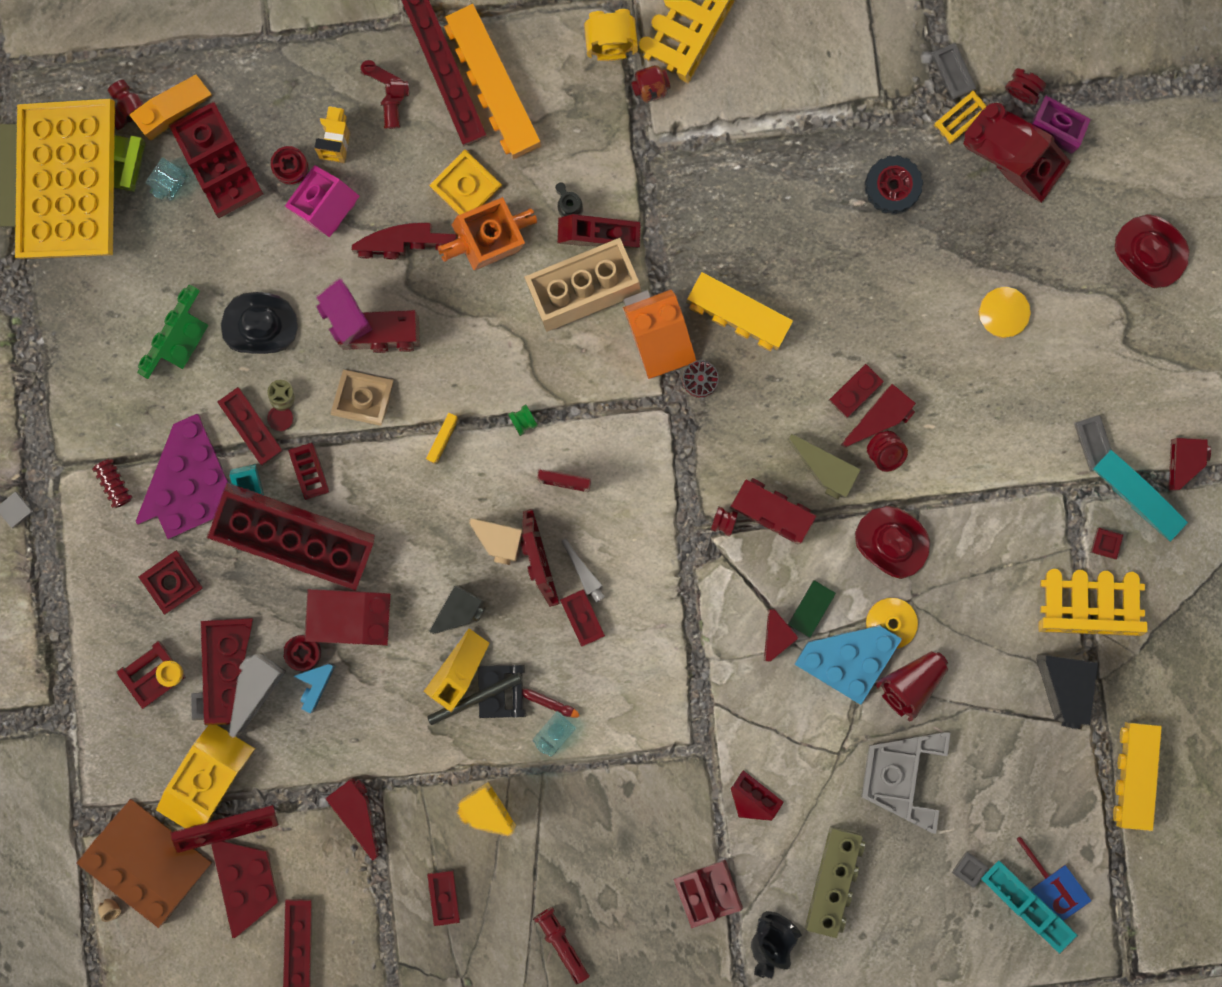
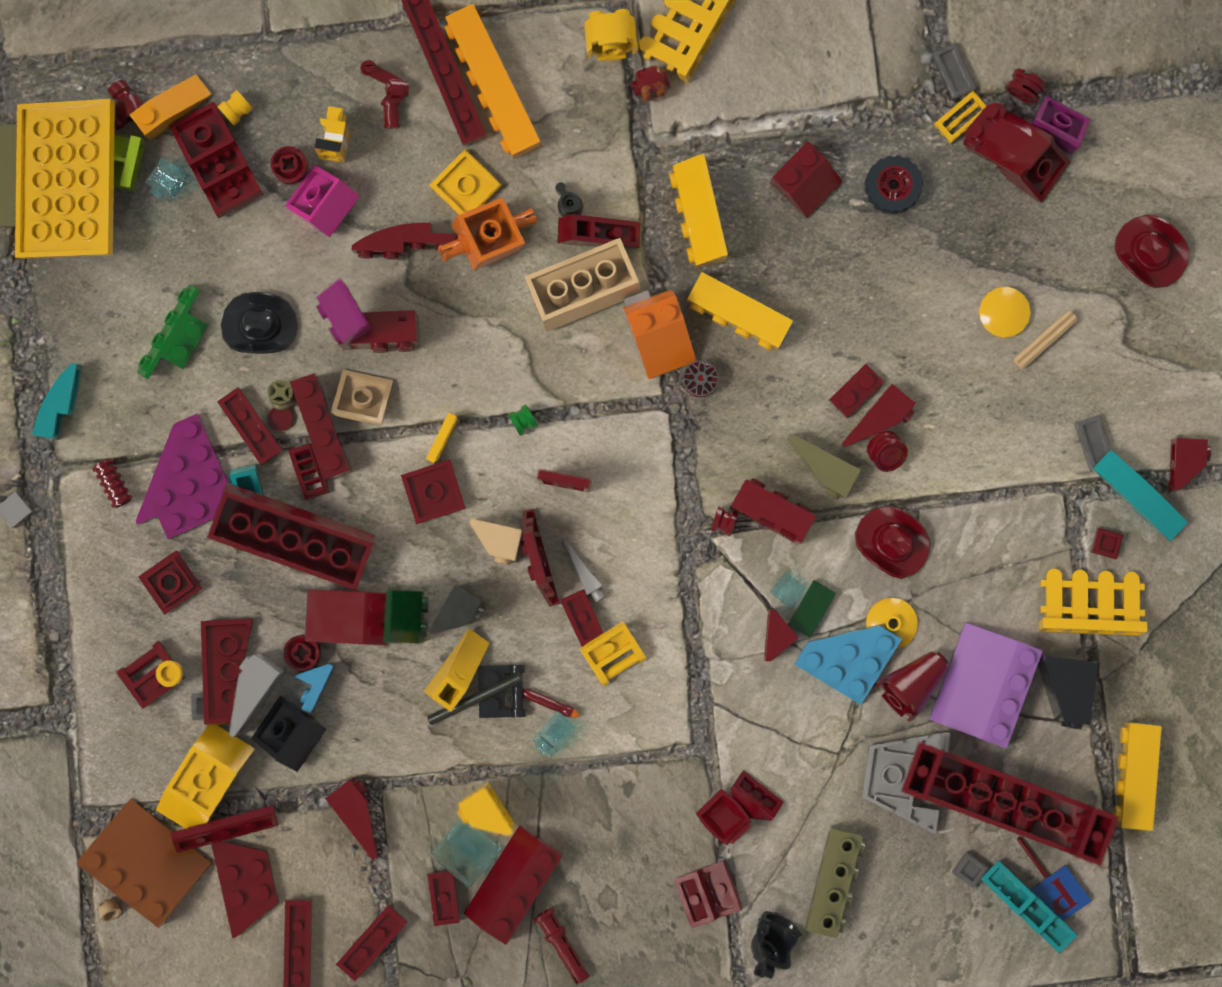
none -> teal slope [32,363,82,440]
none -> yellow wheel [217,90,253,126]
none -> black slope [251,696,326,772]
none -> dark red arch [290,373,352,481]
none -> dark red plate [336,904,408,981]
none -> dark green slope [384,590,429,644]
none -> dark red plate [401,459,466,524]
none -> clear light blue slope [430,819,502,888]
none -> dark red slope [463,825,563,945]
none -> yellow plate [580,621,647,687]
none -> yellow slope [669,154,728,269]
none -> dark red piece [695,789,752,845]
none -> clear light blue tile [769,572,806,608]
none -> dark red slope [770,141,842,218]
none -> dark red slope [901,742,1119,866]
none -> medium lavender slope [929,623,1043,749]
none -> tan axle [1013,311,1078,369]

